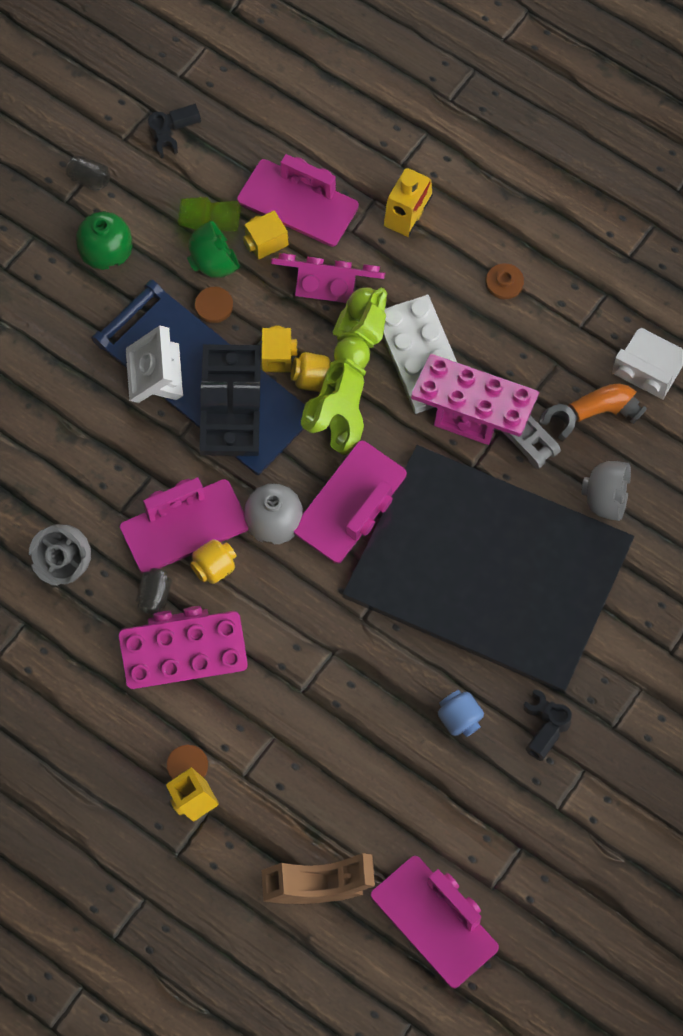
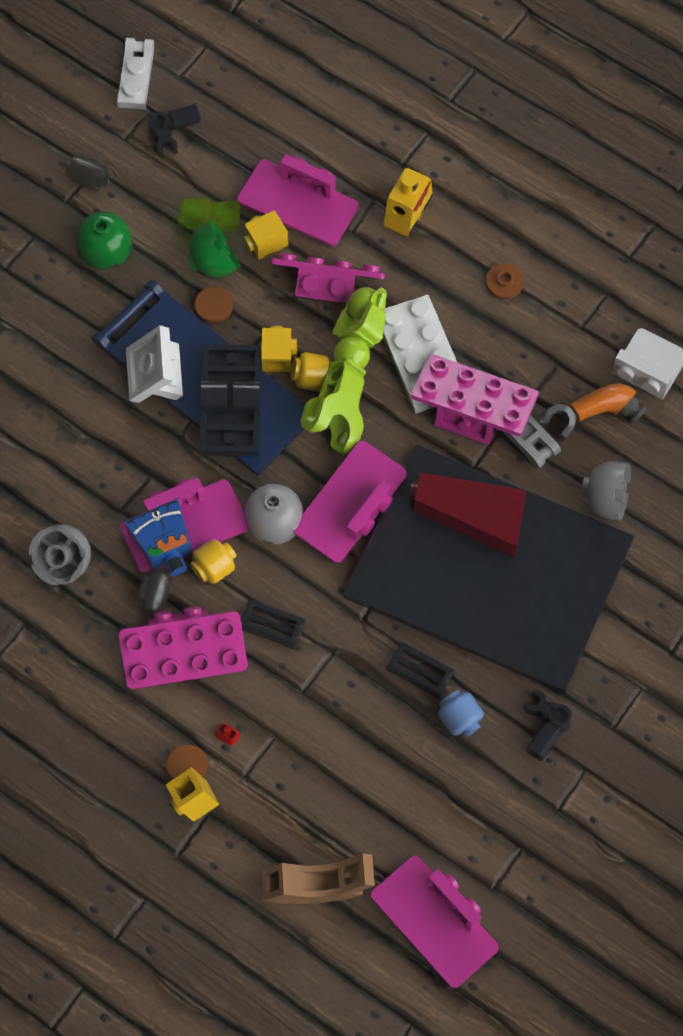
none -> white plate [117,38,154,110]
none -> blue torso [125,499,191,576]
none -> red rock [215,723,240,745]
none -> black tile [241,599,306,649]
none -> black tile [386,642,455,699]
none -> dark red slope [409,472,526,556]

